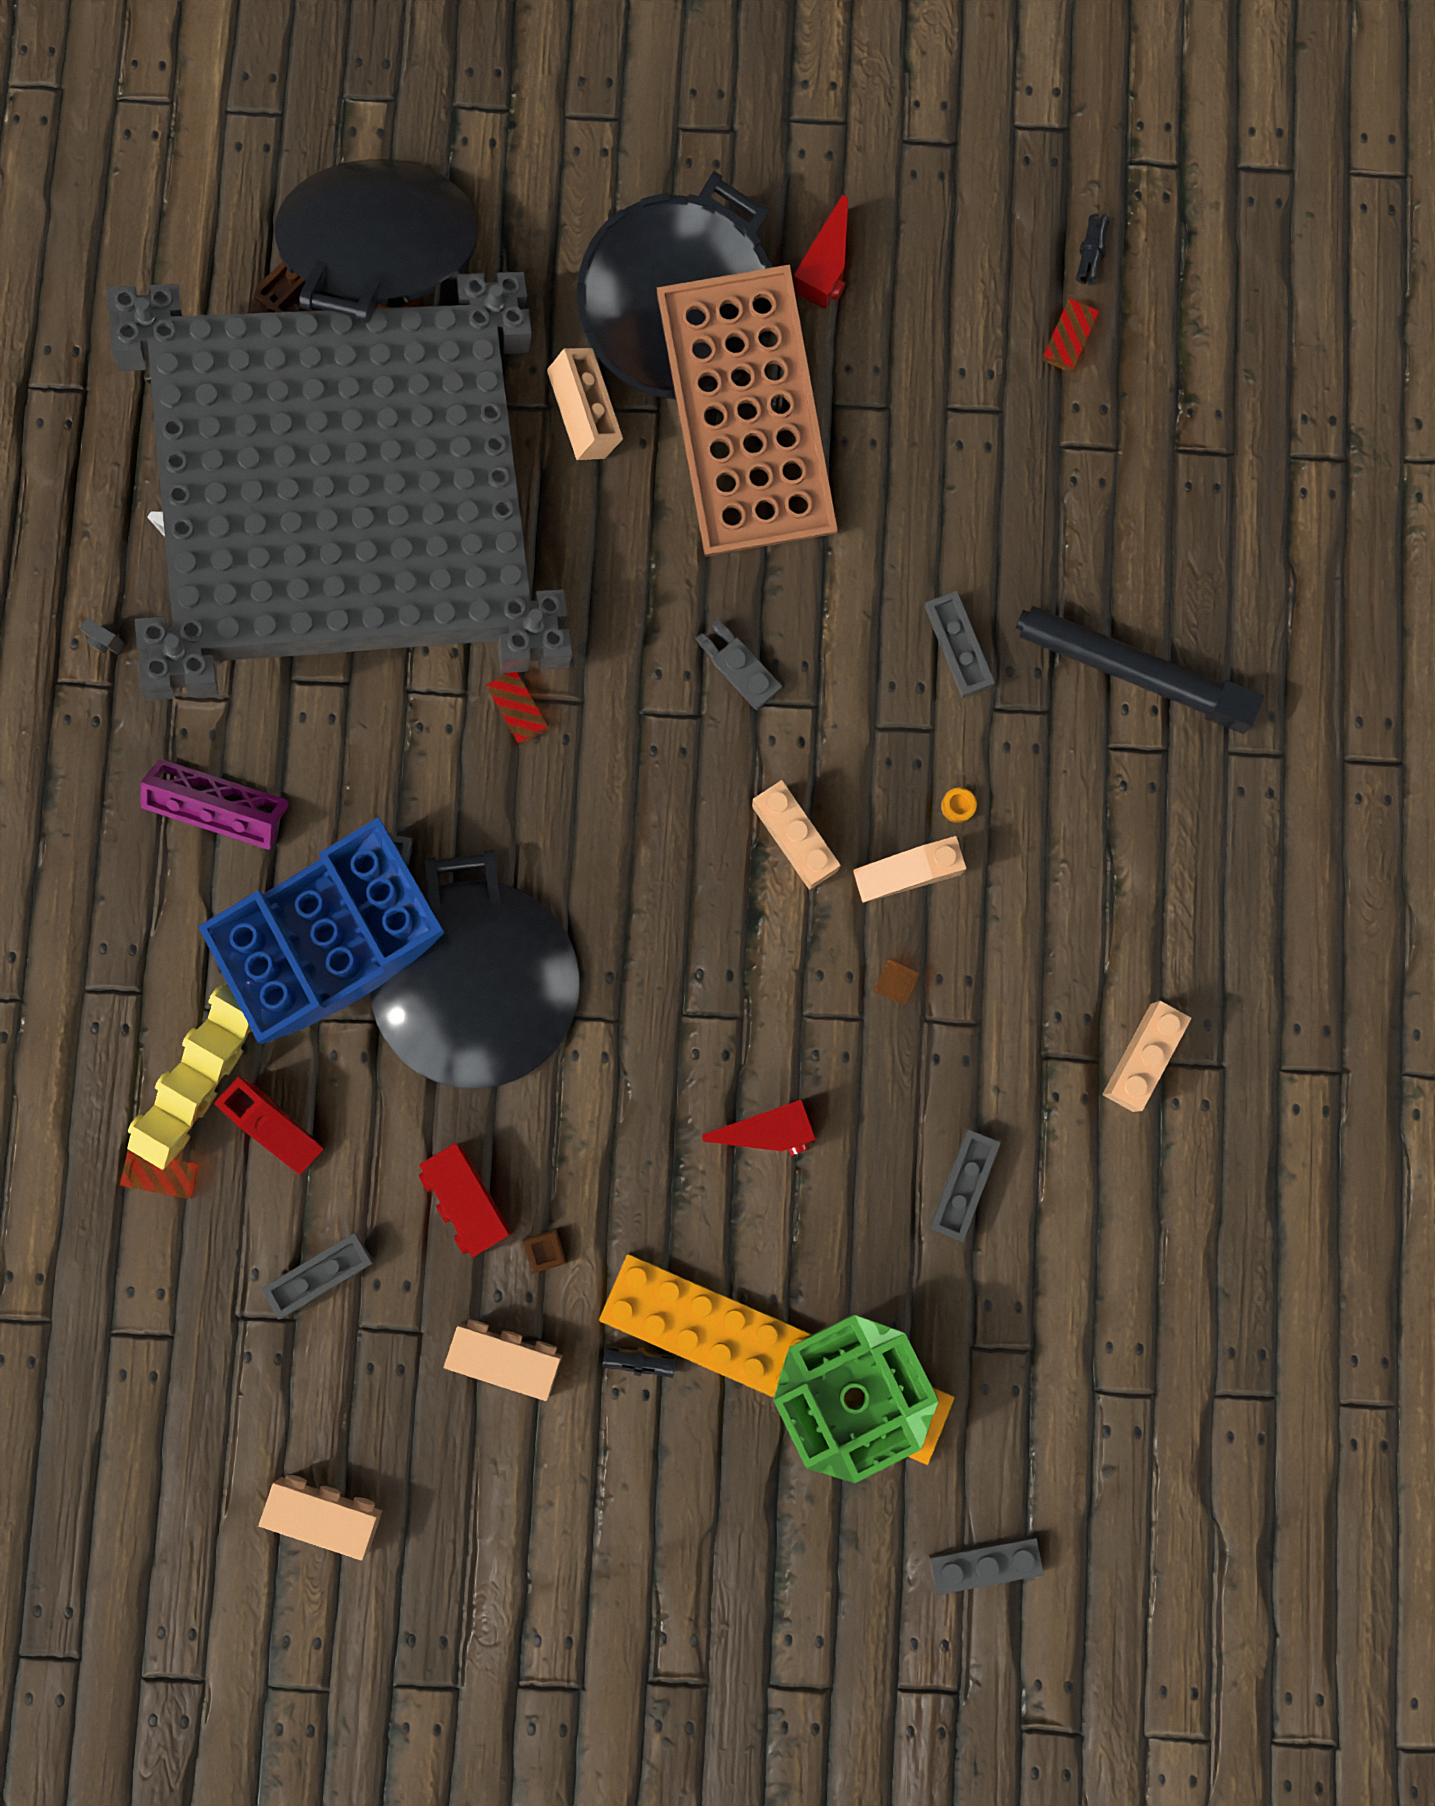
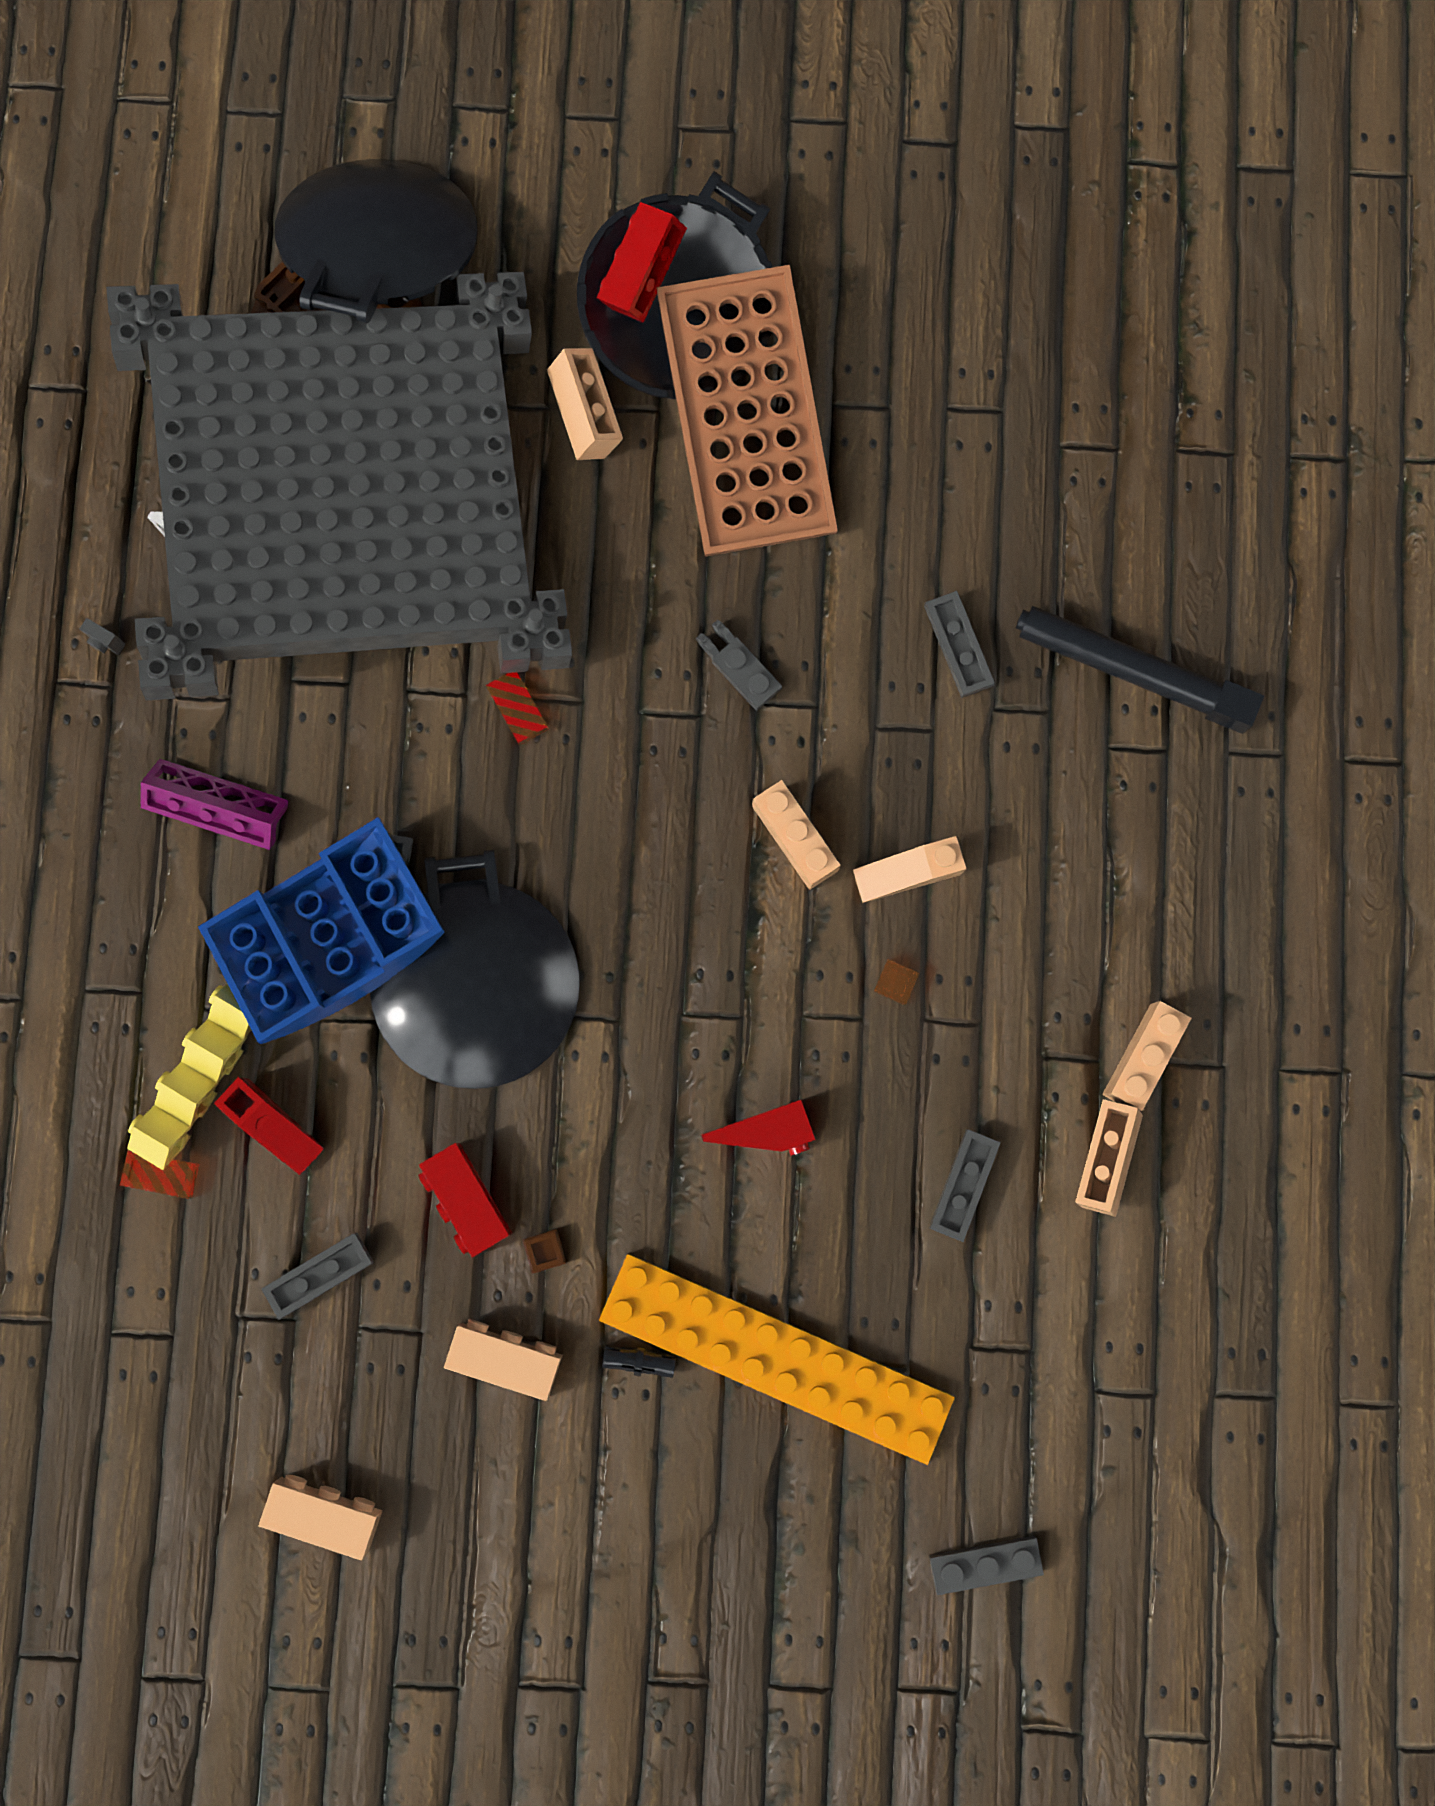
bright green piece [773,1314,939,1483] -> none
red slope [793,194,848,310] -> none
light orange tile [941,787,977,823] -> none
tile [1042,298,1099,373] -> none
black pin [1076,214,1110,285] -> none
none -> red brick [596,202,687,323]
none -> light nougat brick [1075,1099,1143,1217]

